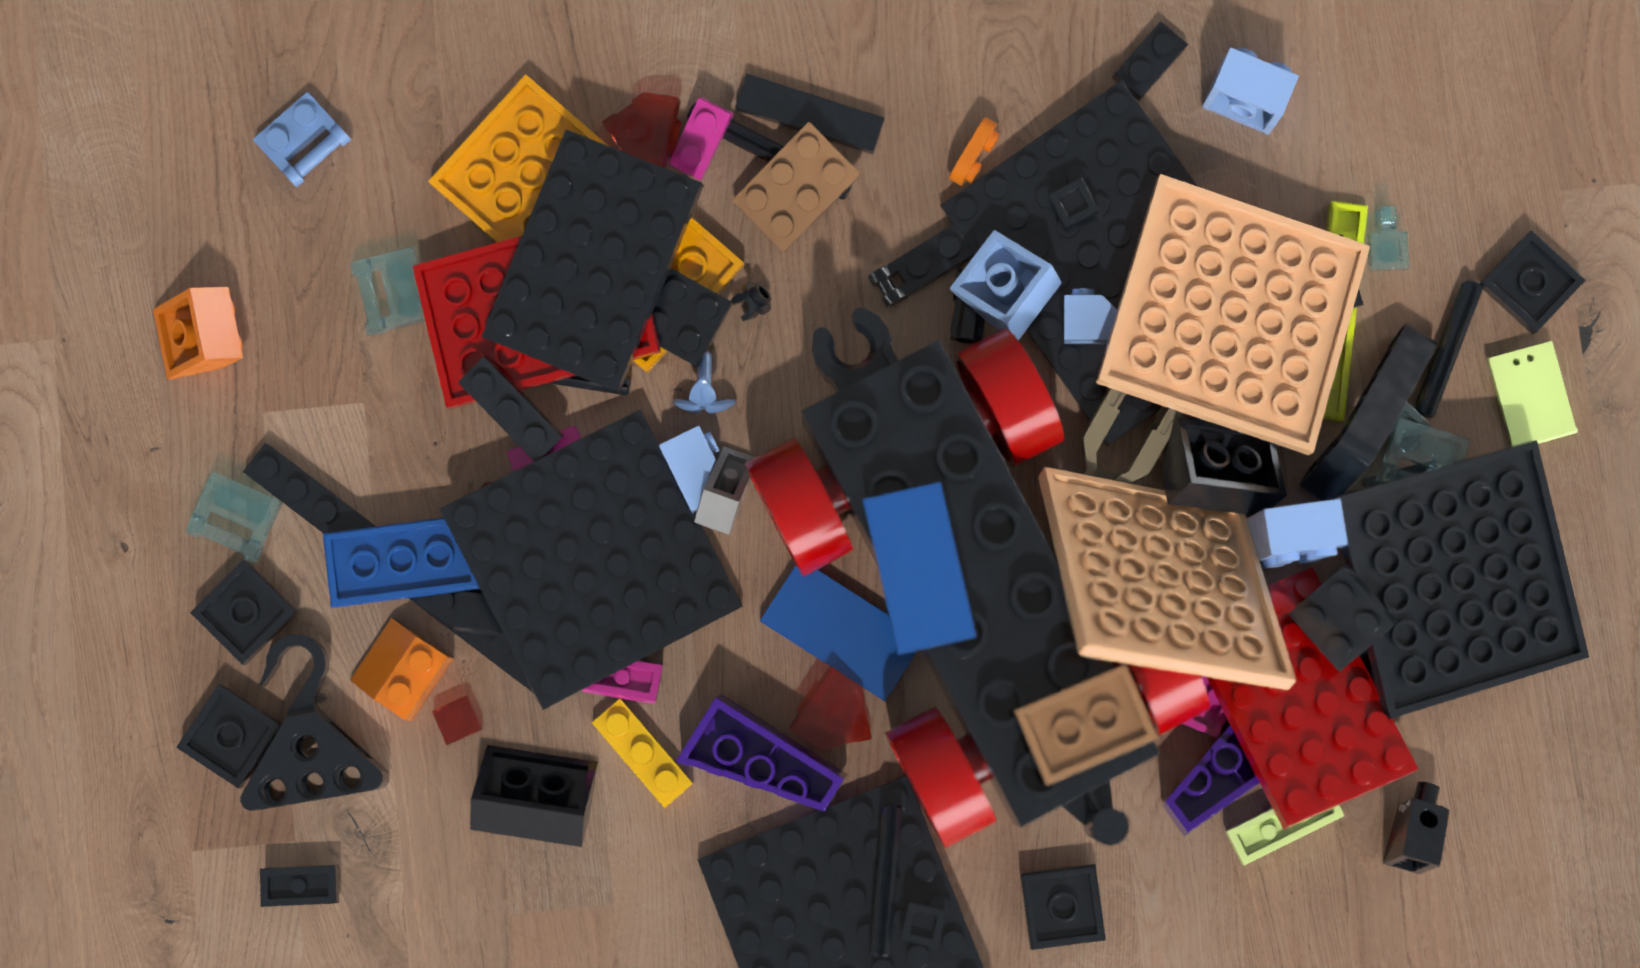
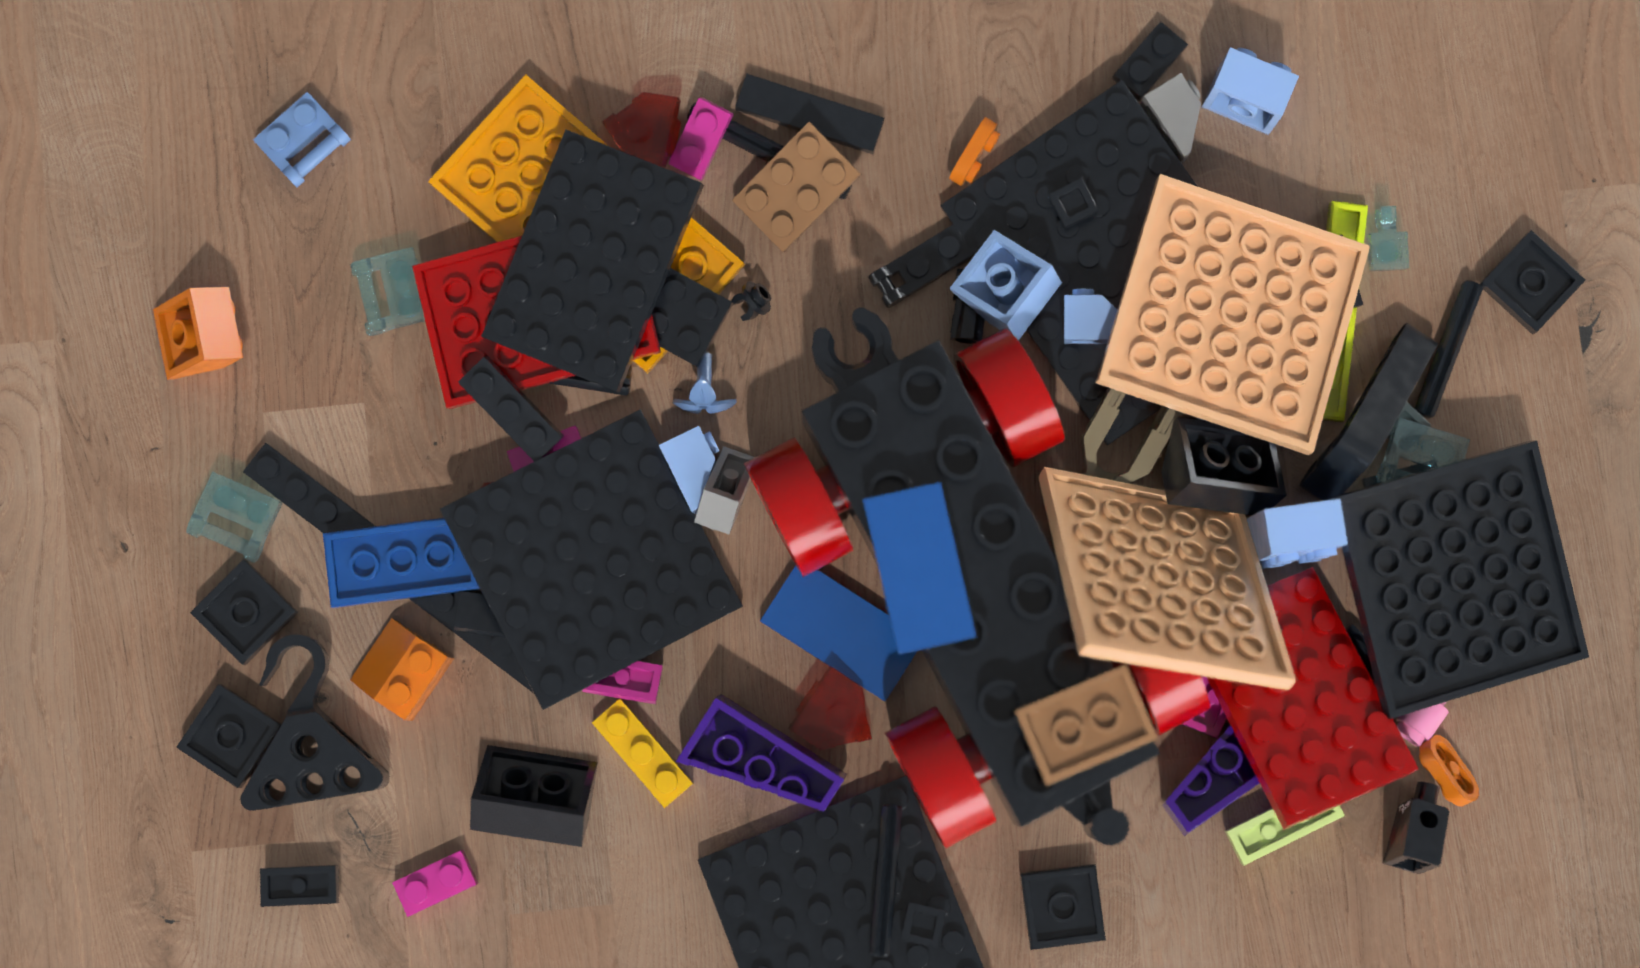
clear red tile [432,696,483,745] -> none
black plate [1289,564,1399,672] -> none
yellowish green container [1487,341,1578,446] -> none
none -> dark pink plate [392,850,478,917]
none -> light grey slope [1140,73,1201,164]
none -> bright pink brick [1396,702,1449,747]
none -> orange plate [1419,735,1479,807]

